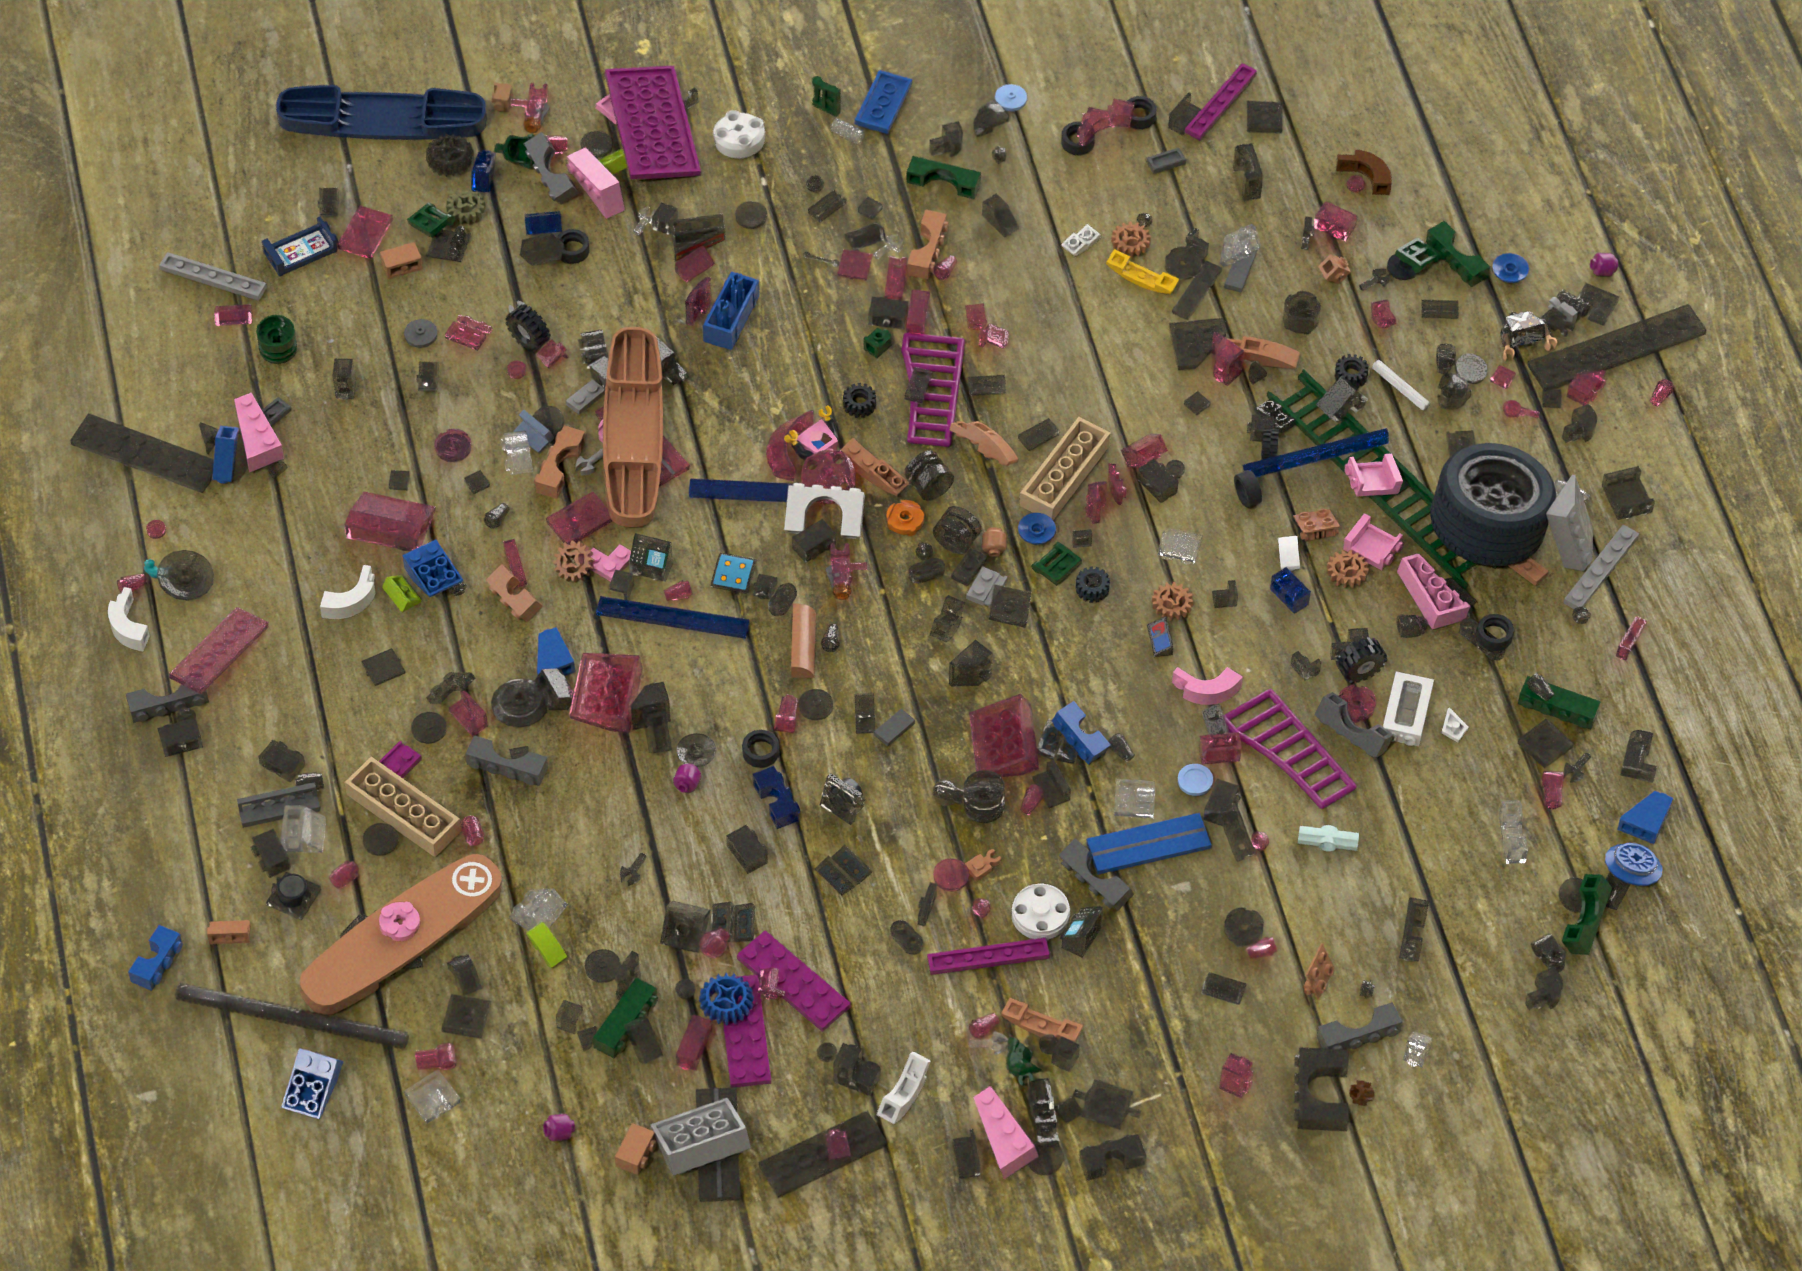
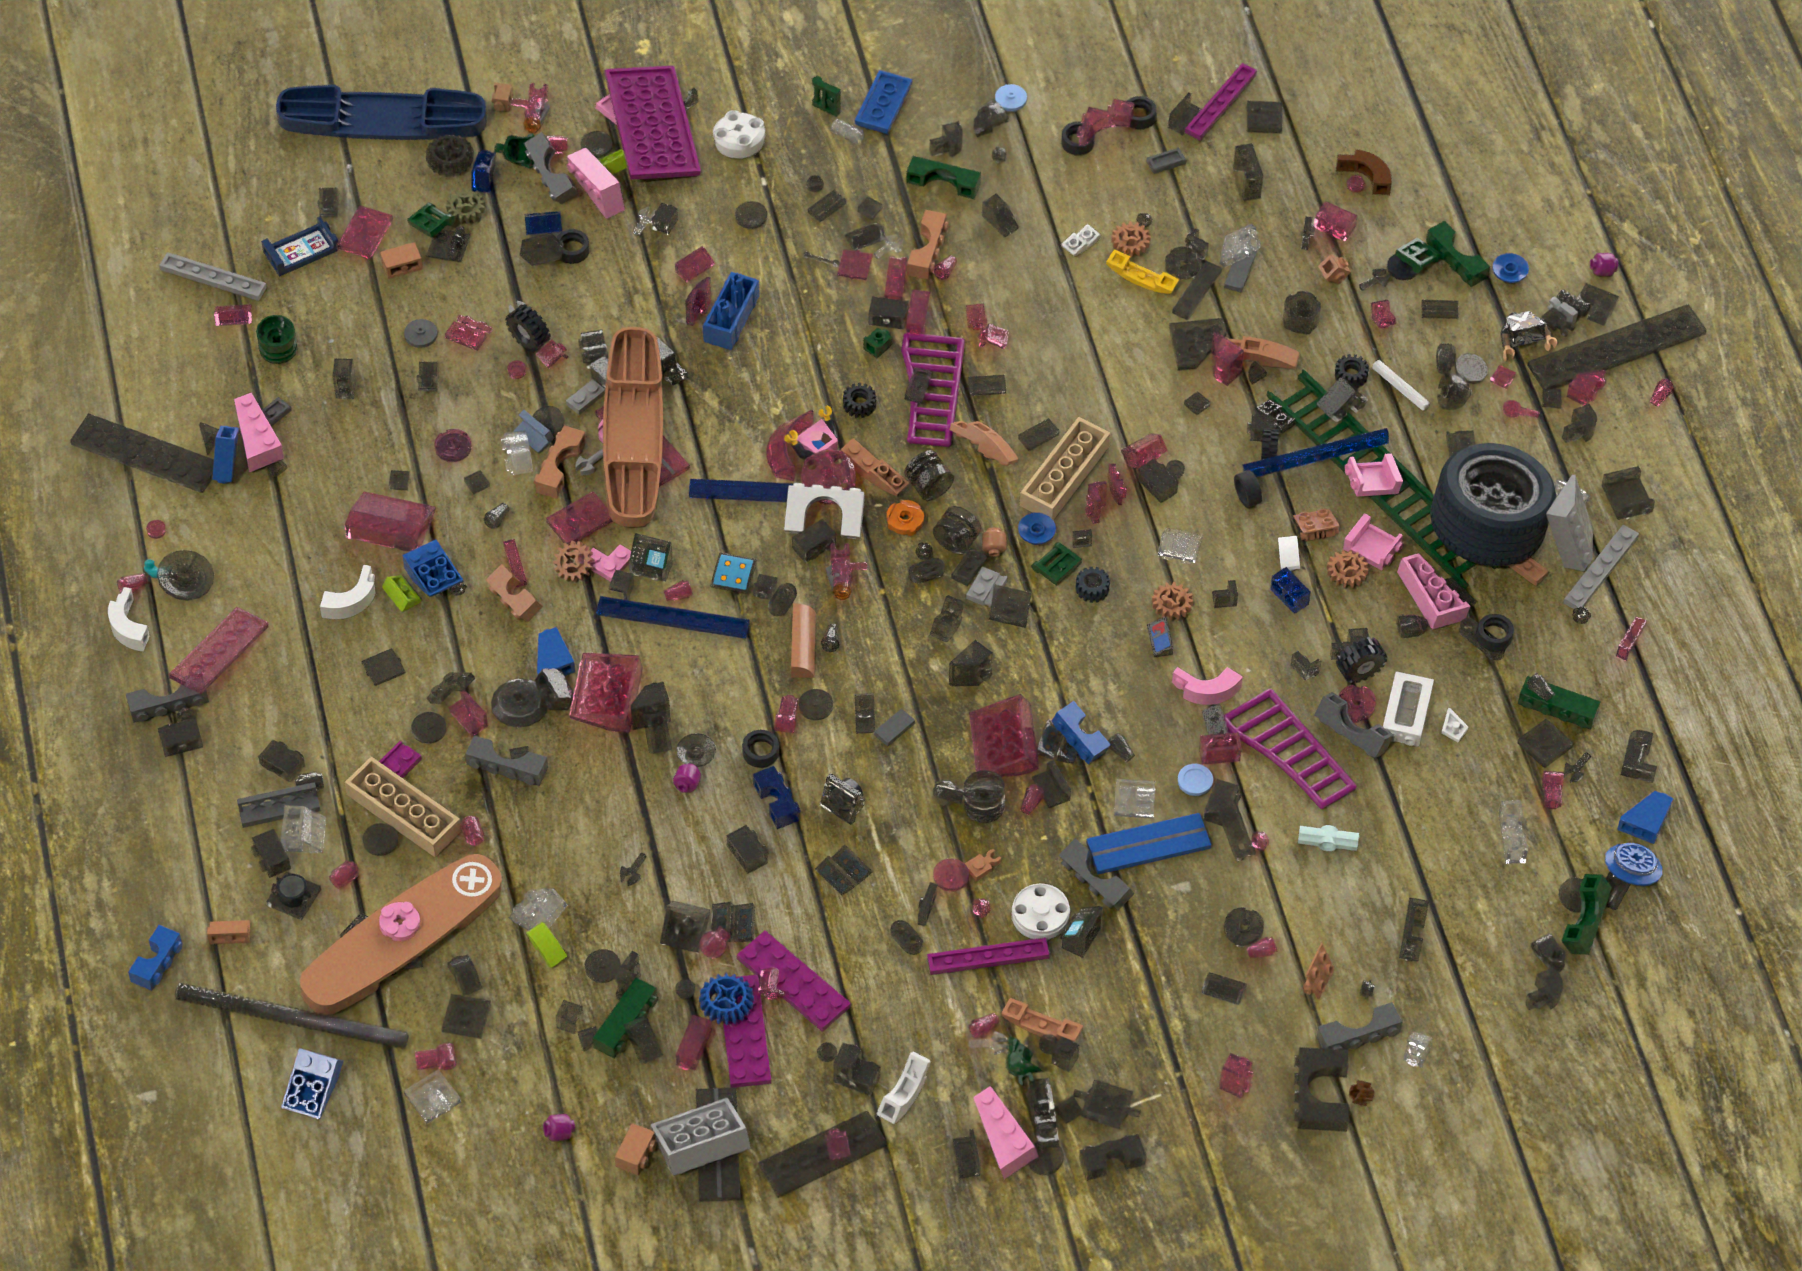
clear smoke wedge [669,214,726,262] -> none

